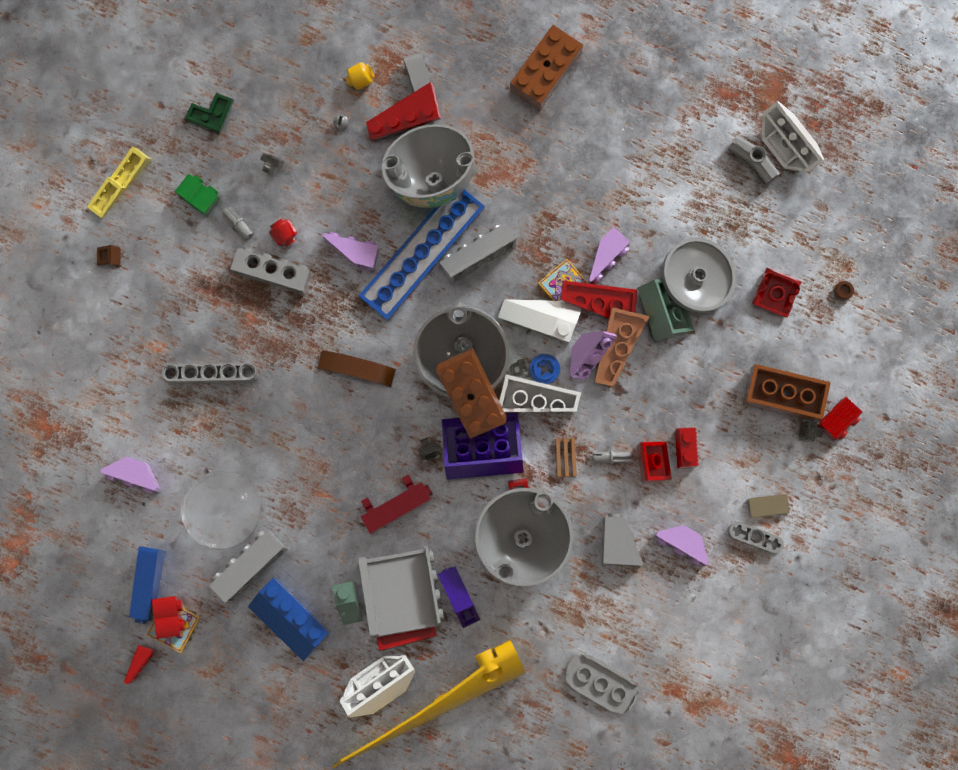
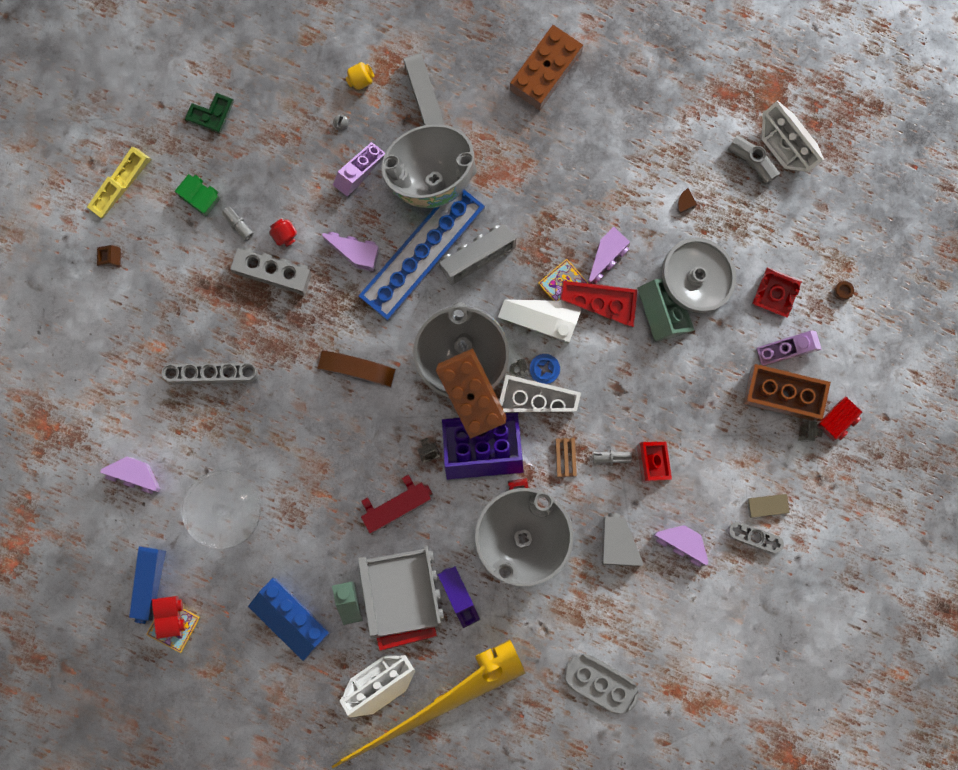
red slope [124,645,156,684] -> none
light grey brick [209,530,288,604] -> none
clear smoke tile [260,153,284,174] -> none
red wing [366,82,441,141] -> none
lavender slope [570,331,617,380] -> none
nougat wing [594,307,650,386] -> none
red brick [675,427,699,469] -> none
none -> lavender slope [333,142,385,196]
none -> reddish brown tile [678,188,697,214]
none -> lavender slope [757,330,822,366]

